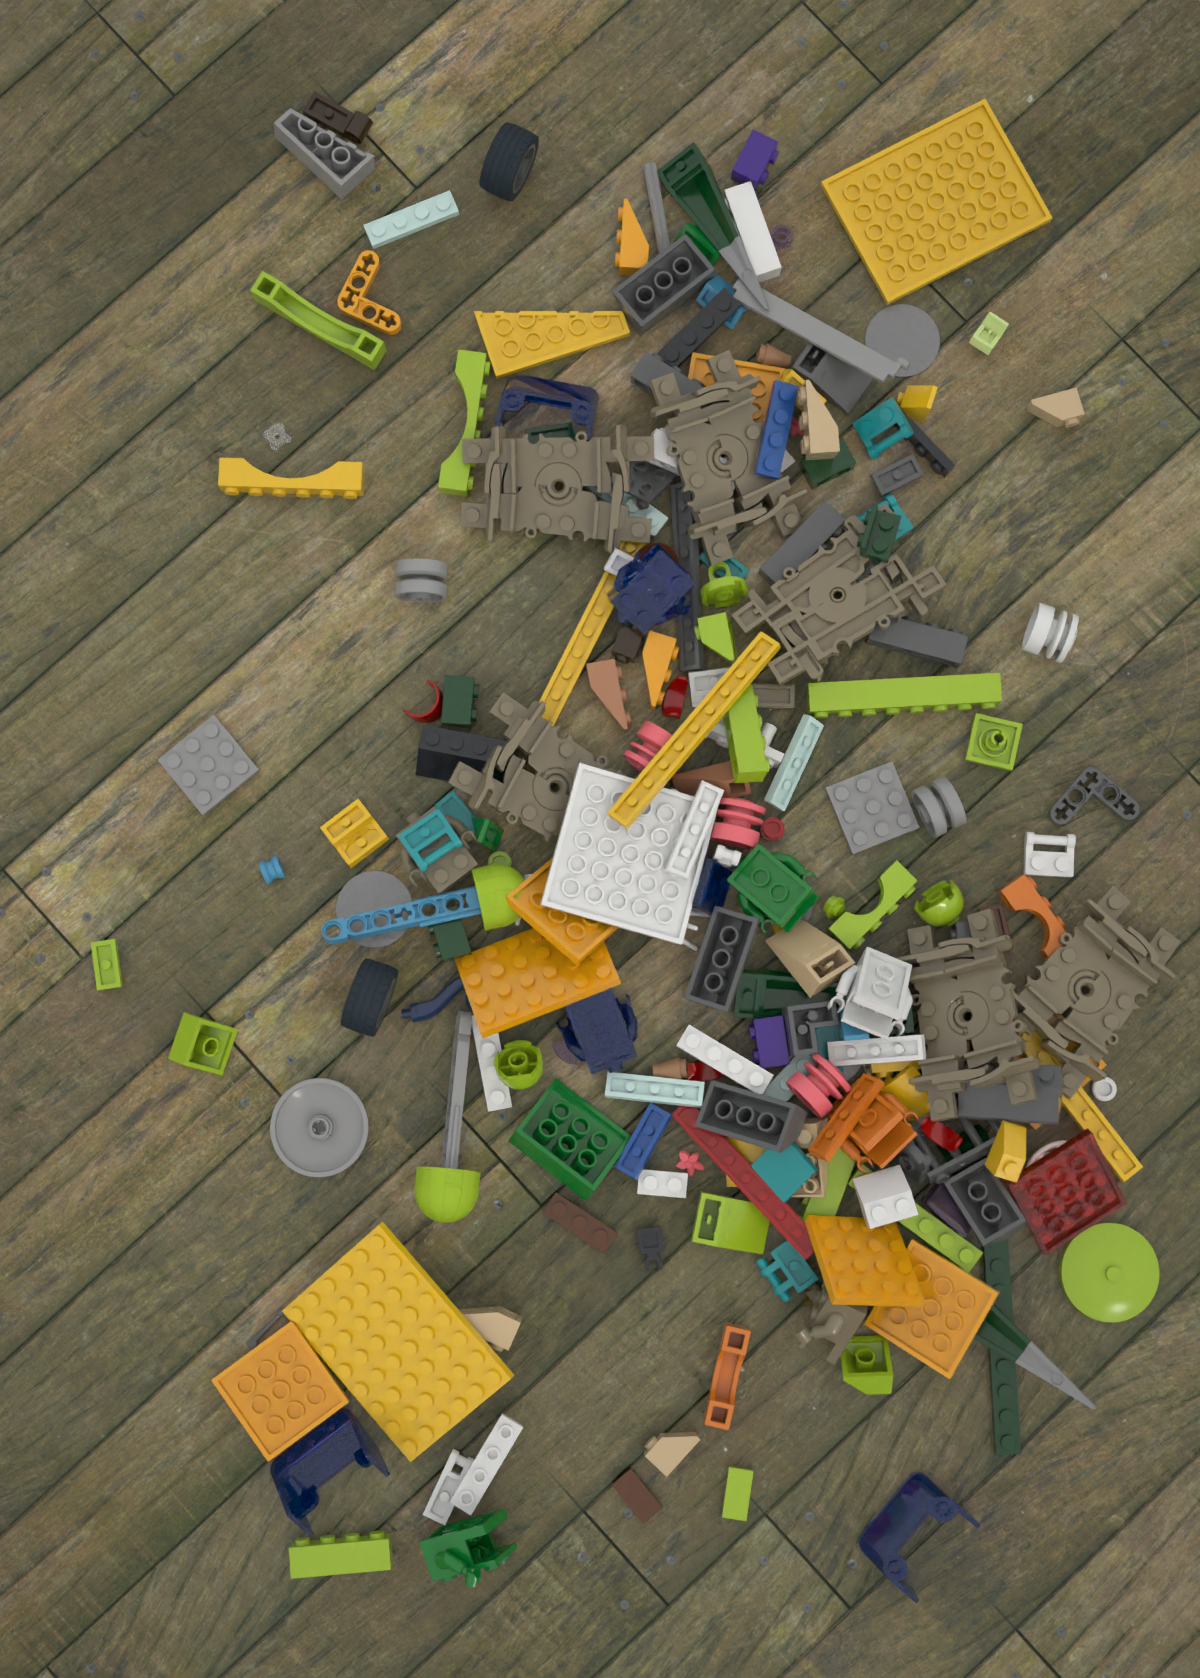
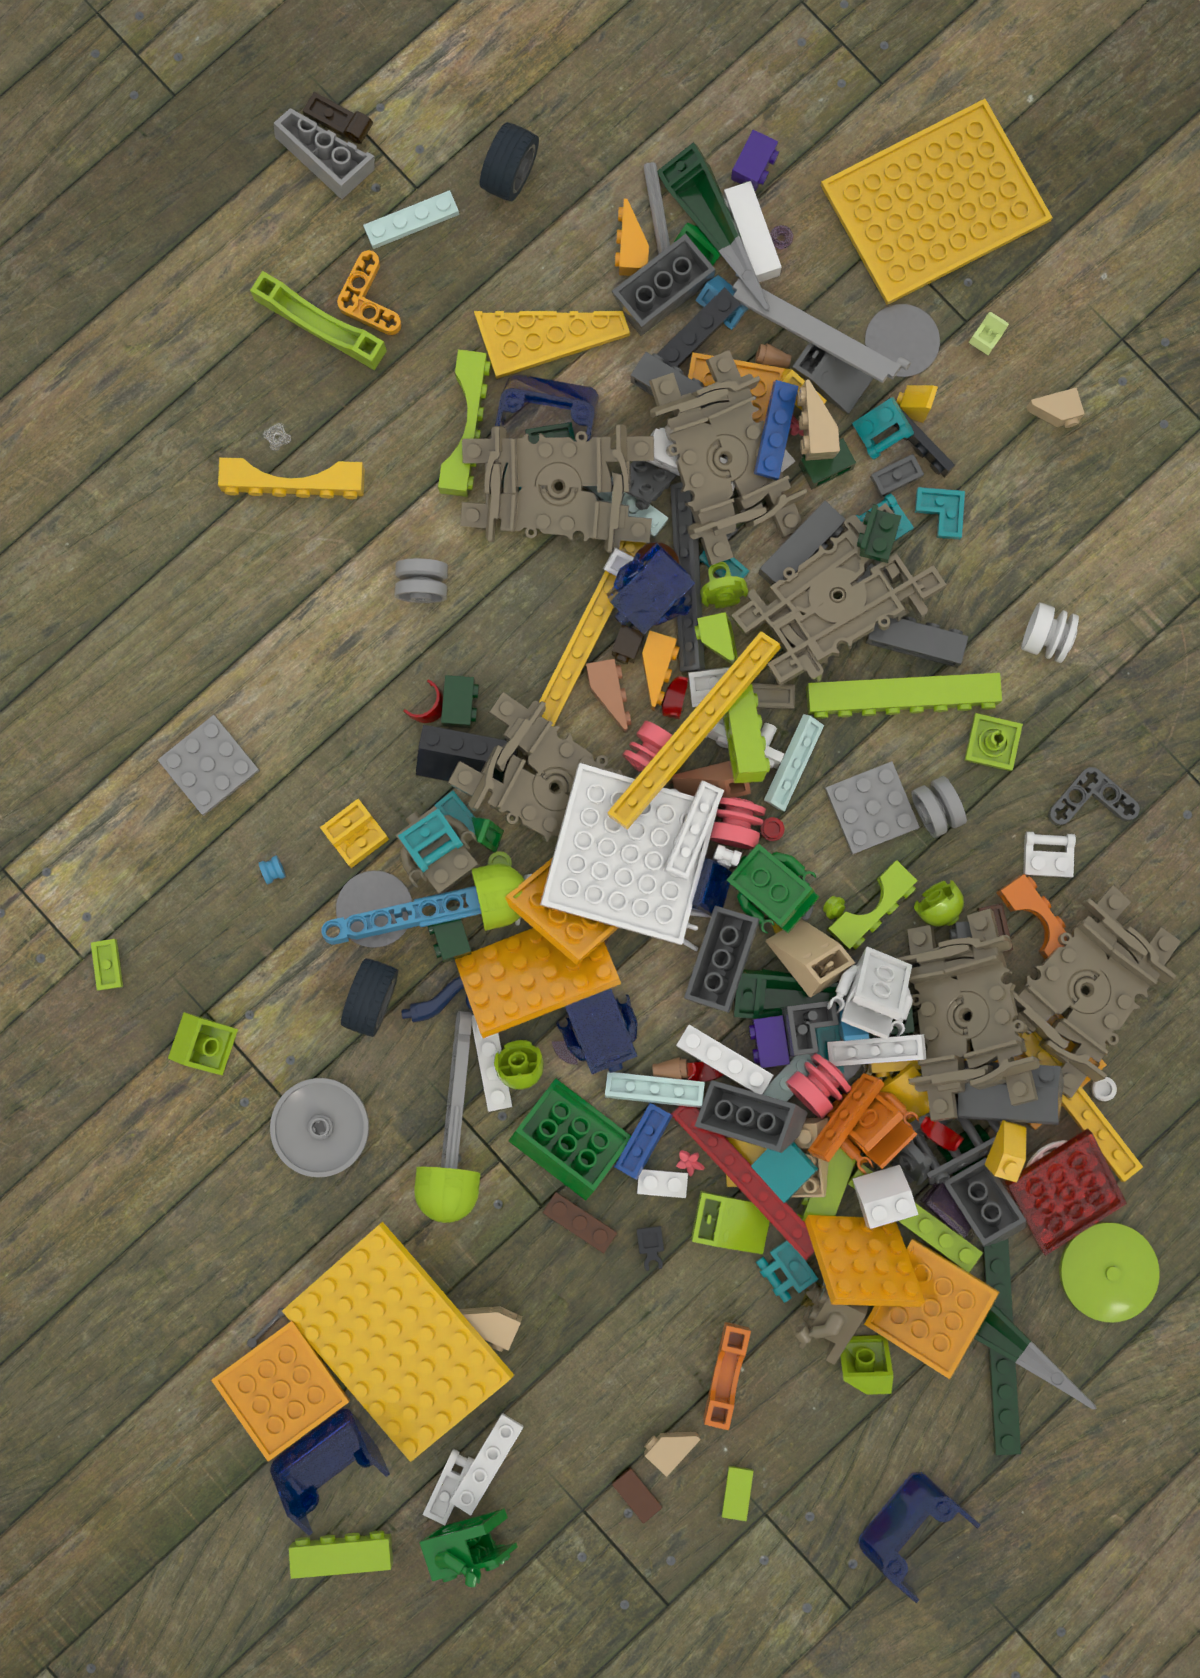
none -> teal plate [915,487,965,540]

